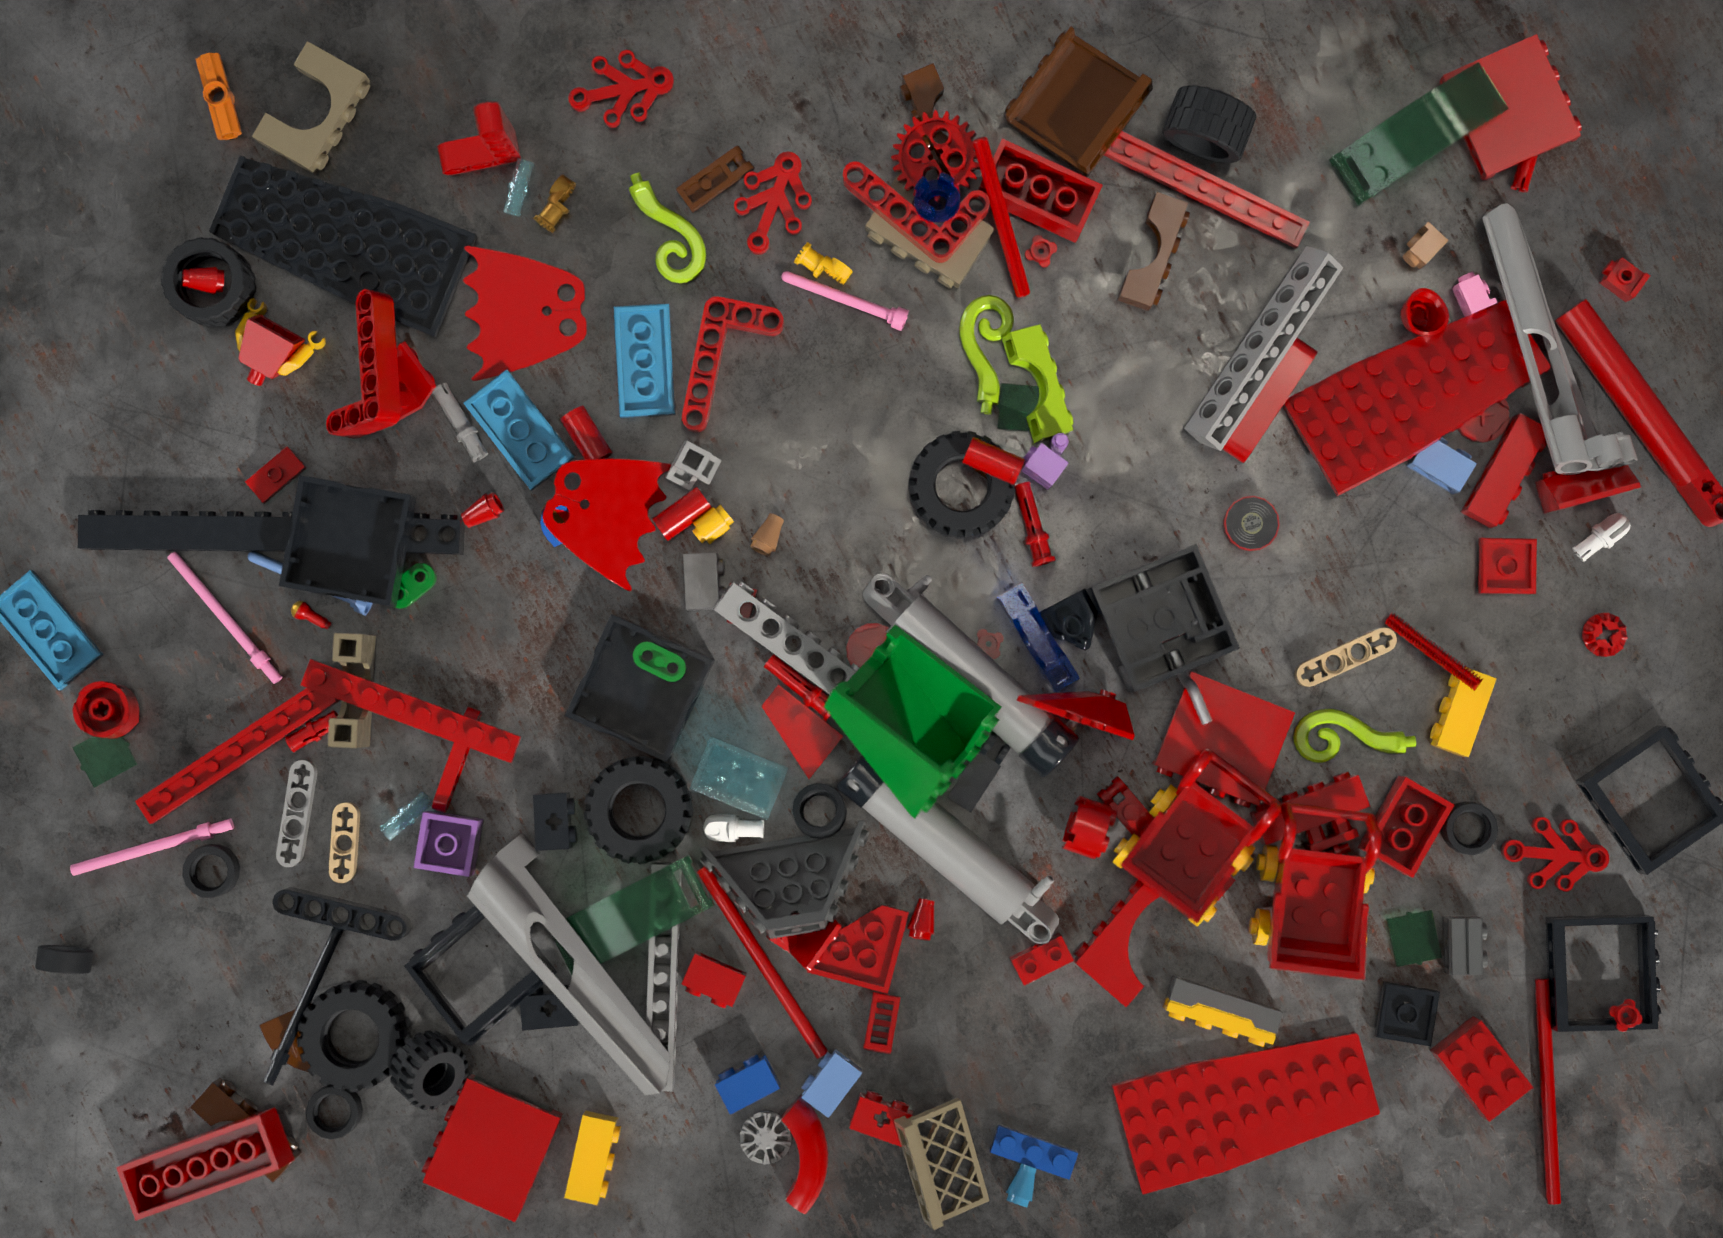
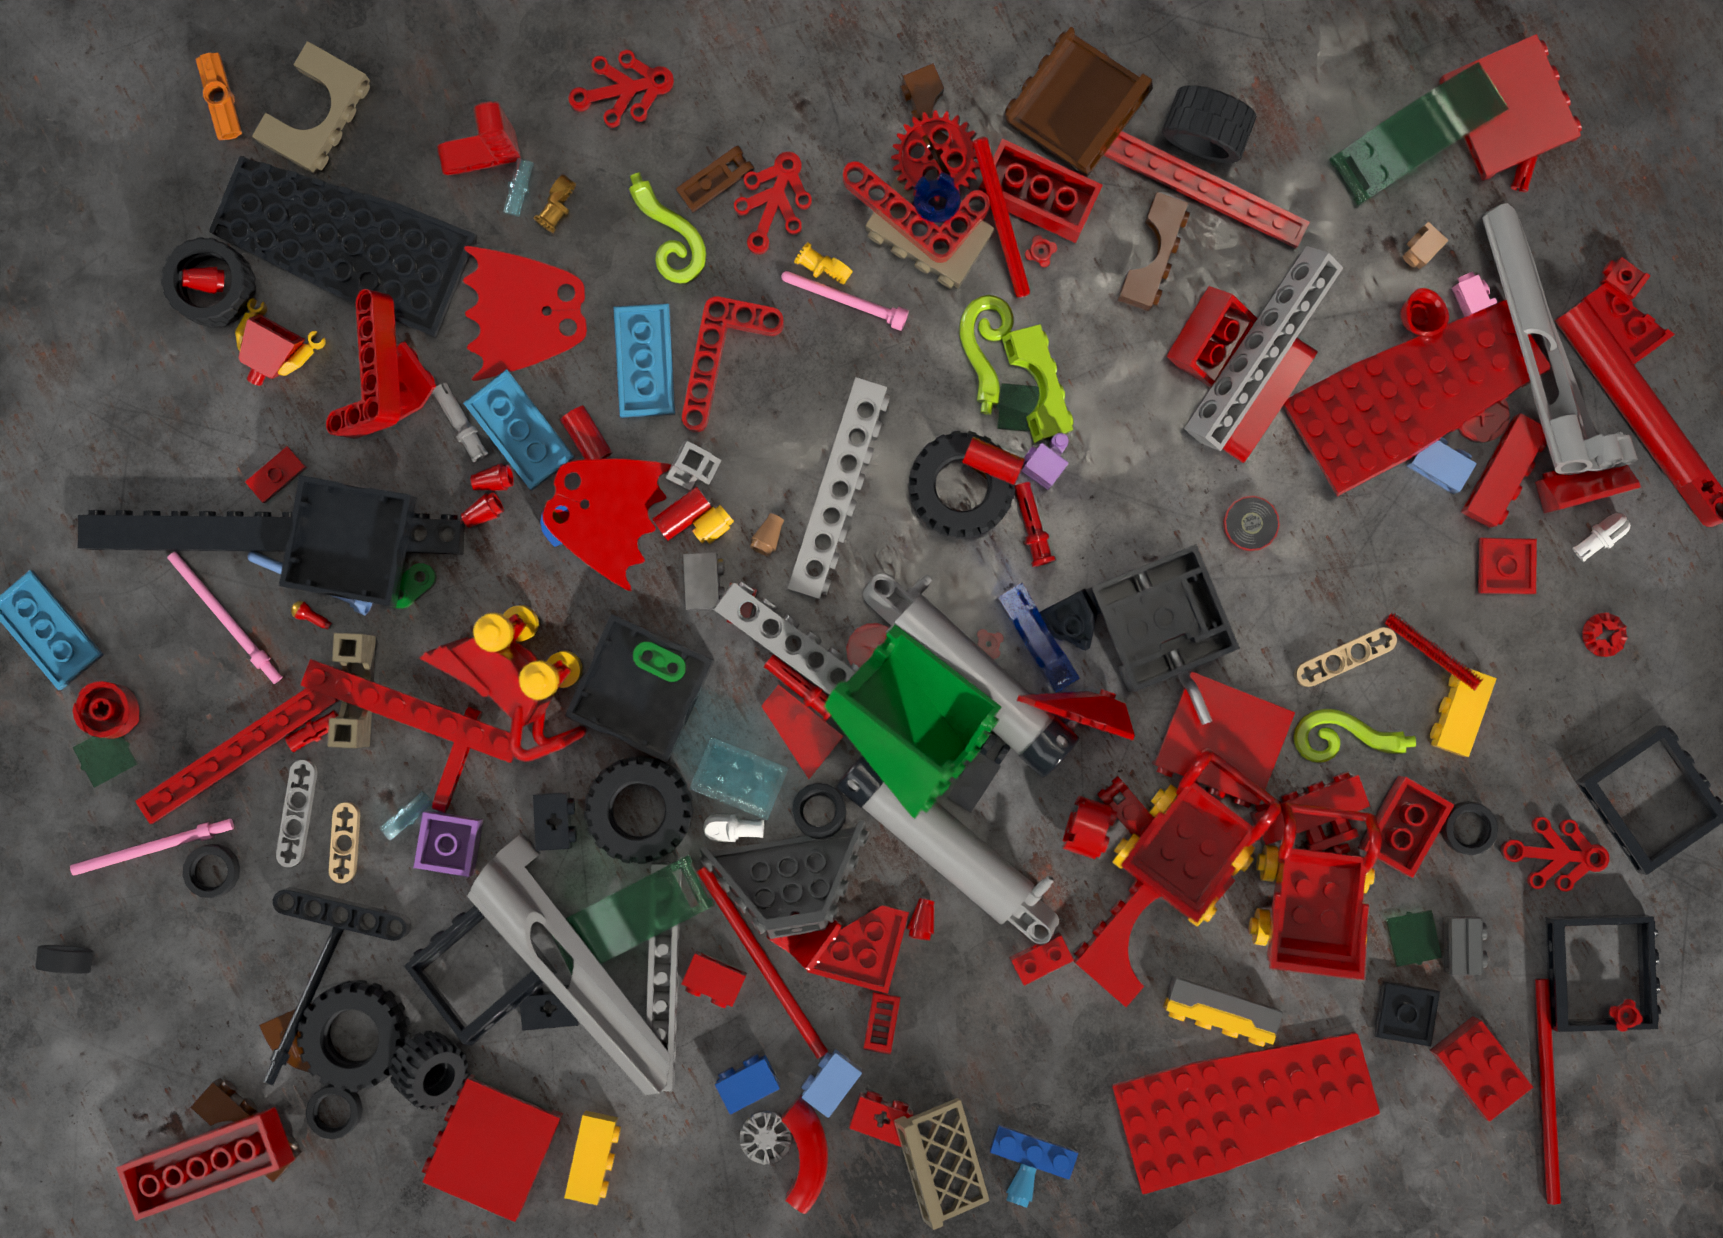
none -> red piece [420,605,587,761]
none -> red cone [470,463,514,491]
none -> light grey brick [787,377,891,600]
none -> red slope [1166,286,1258,388]
none -> red wing [1581,282,1675,364]

